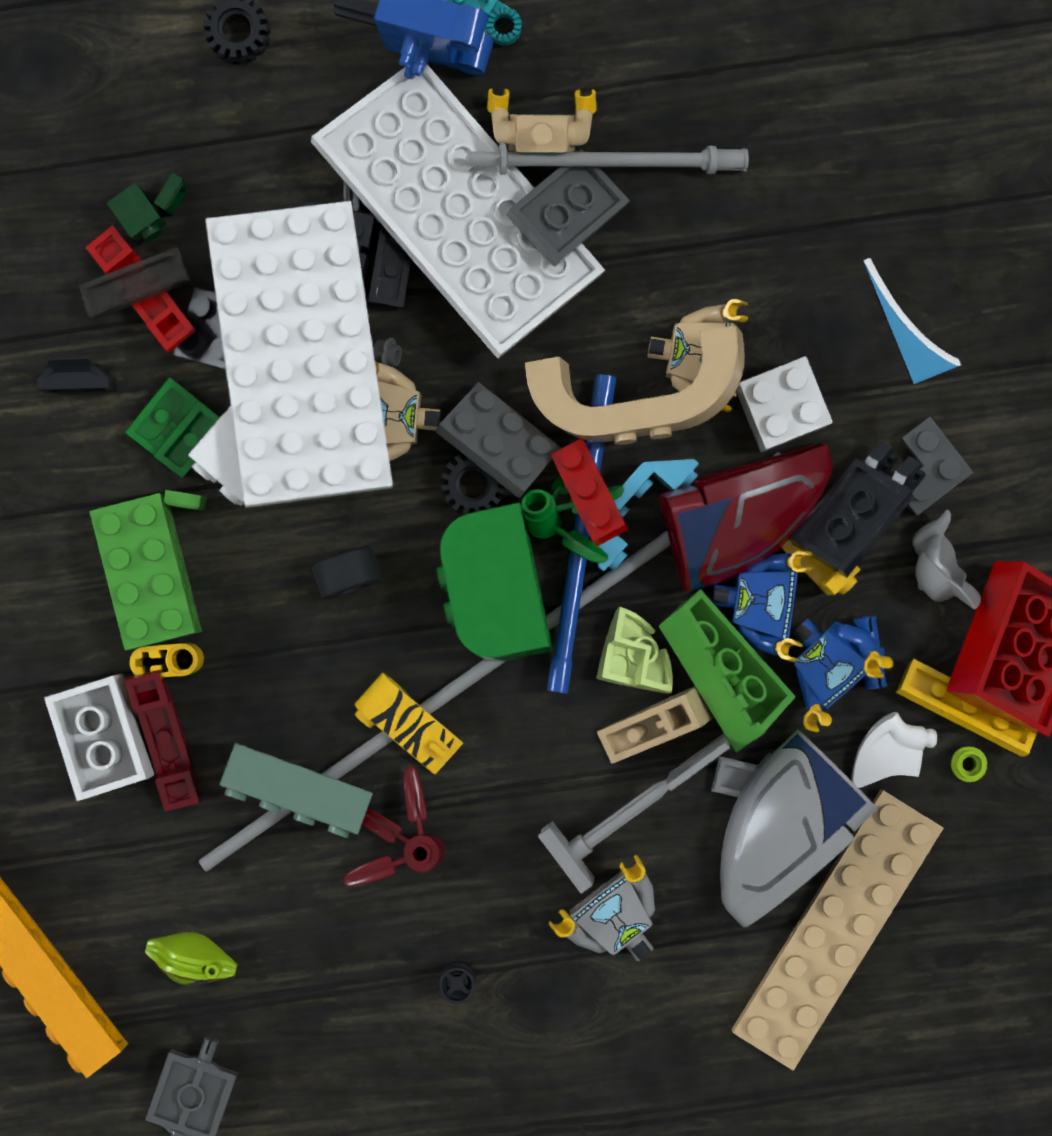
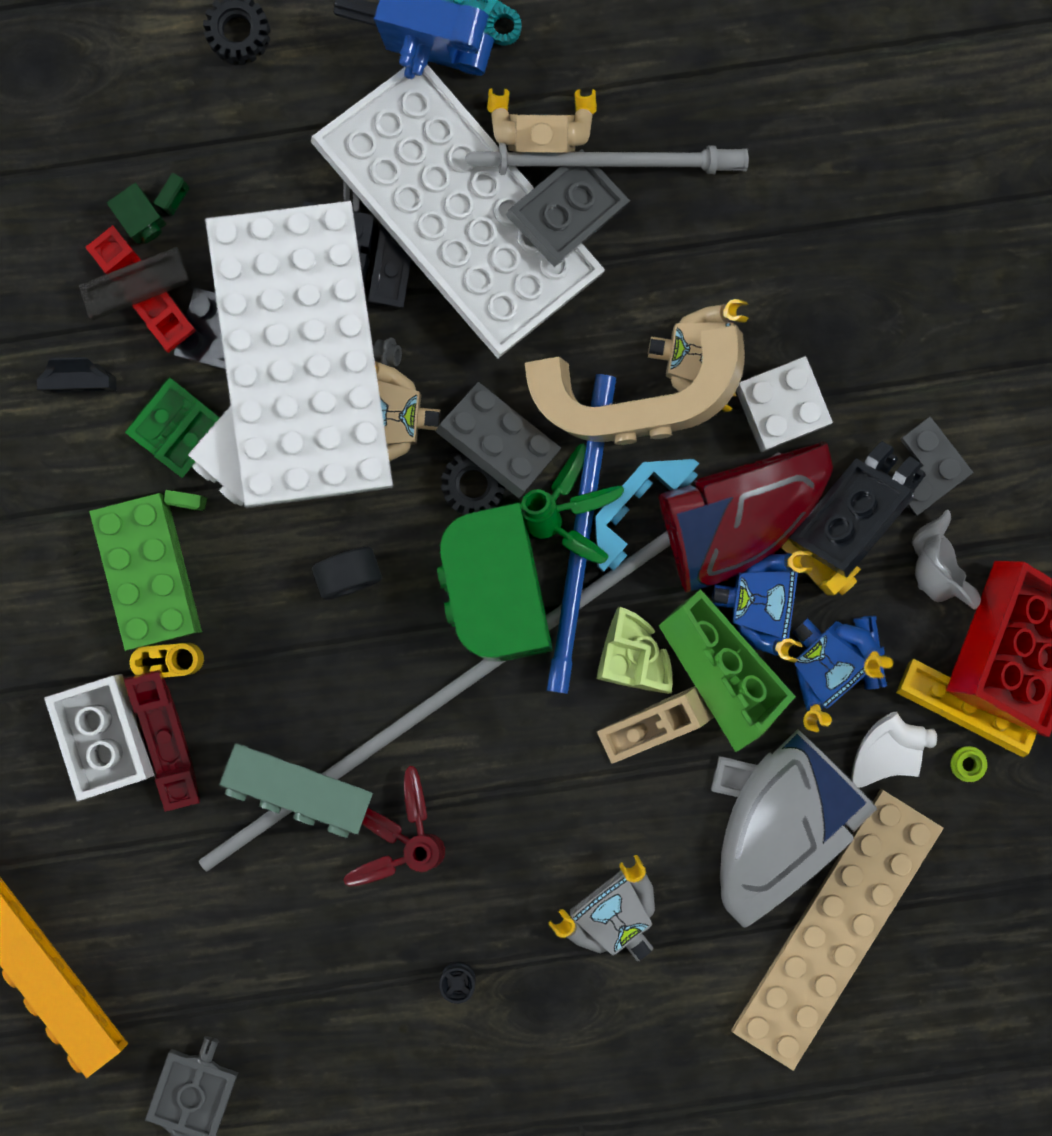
lime hat [145,932,238,986] -> none
yellow door [354,672,463,775] -> none
light grey piece [538,733,730,893] -> none
red plate [551,438,629,547] -> none
dark azure sticker [863,258,961,384] -> none

